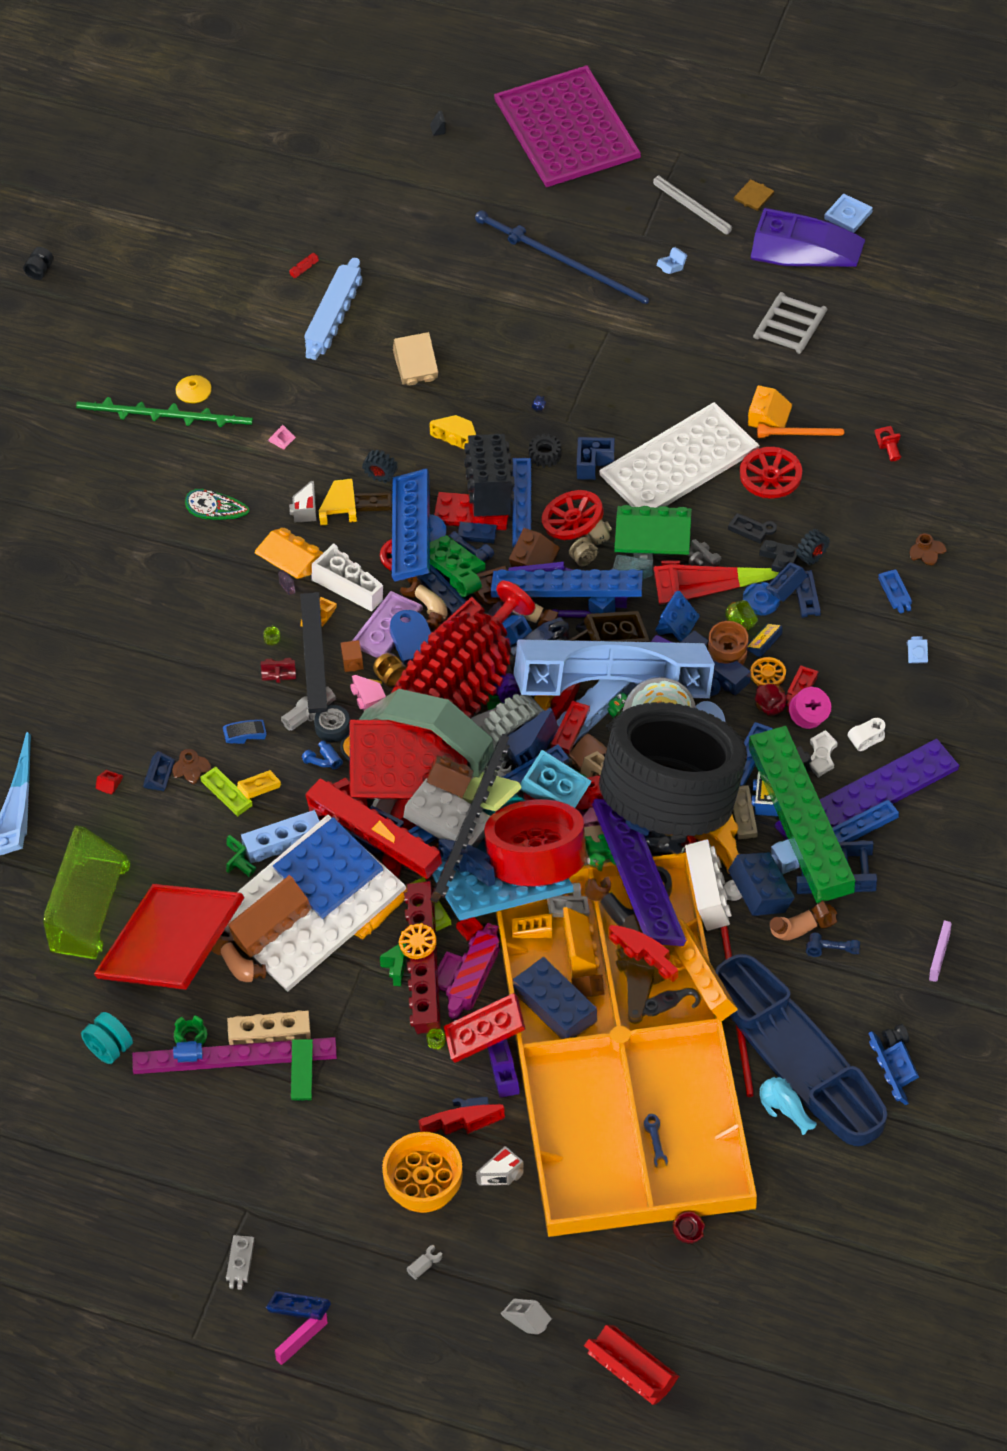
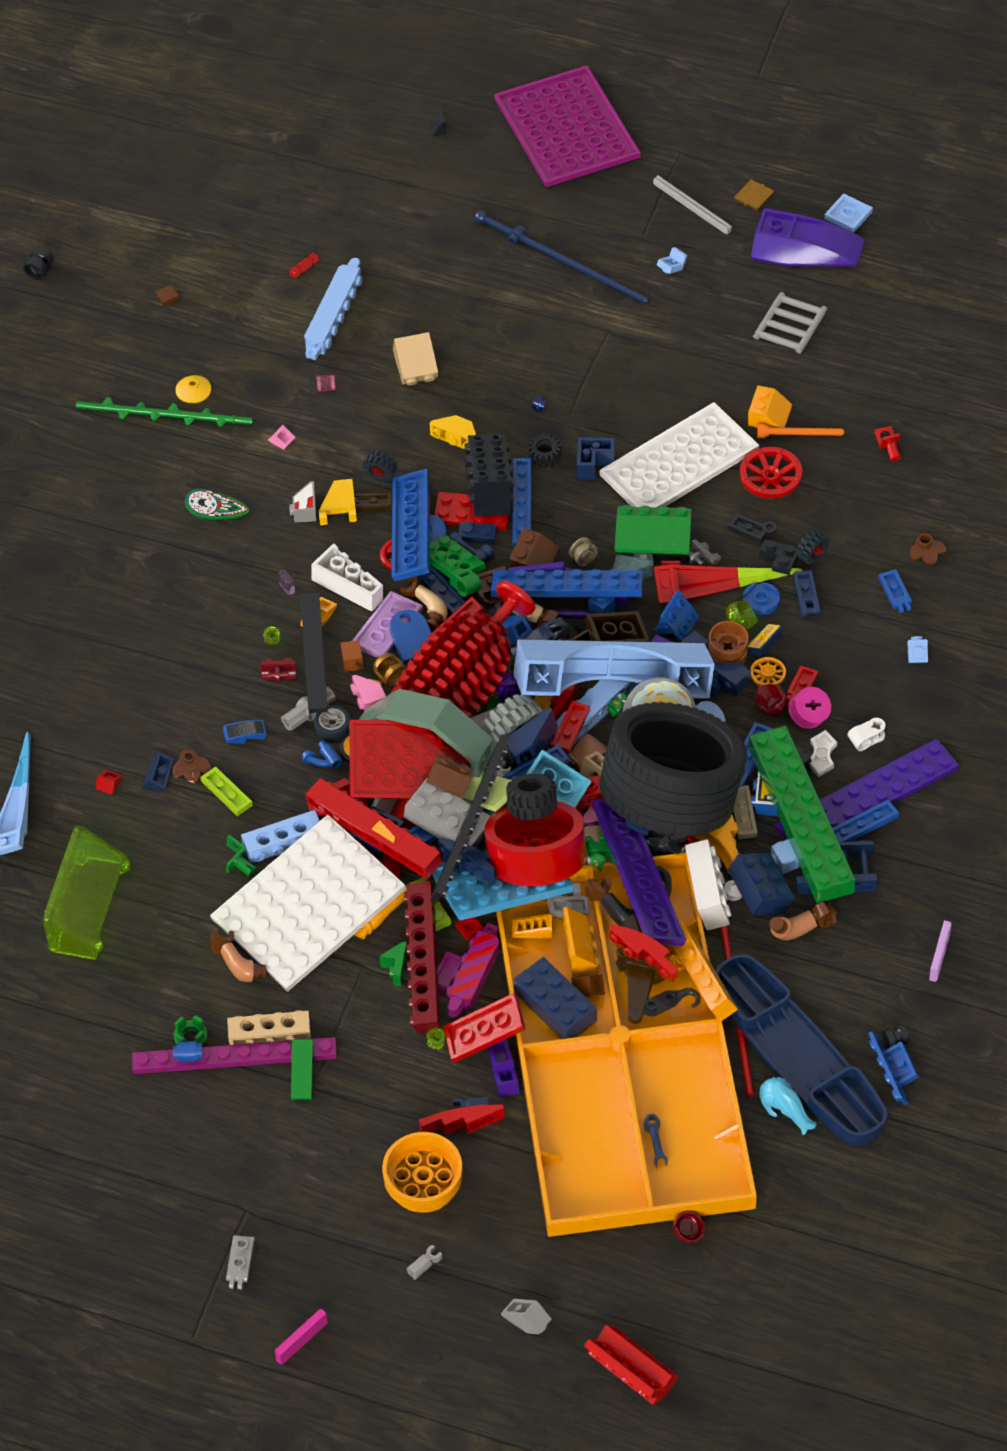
teal wheel [81,1012,133,1064] -> none
red tile [94,884,245,990] -> none
dark orange slope [228,875,312,958] -> none
yellow plate [237,770,281,799] -> none
light orange slope [255,528,323,579] -> none
clear blue tile [266,1291,331,1320] -> none
blue plate [272,817,383,919] -> none
light orange wheel [399,923,437,959] -> none
slope [476,1146,524,1185] -> none
red wheel [542,490,604,540] -> none
dark tan head [585,520,612,546] -> none
dark blue slope [766,562,807,602] -> none
dark blue brick [806,933,860,957] -> none
none -> reddish brown tile [155,285,179,306]
none -> clear pink slope [316,374,335,391]
none -> black tyre [506,774,557,820]

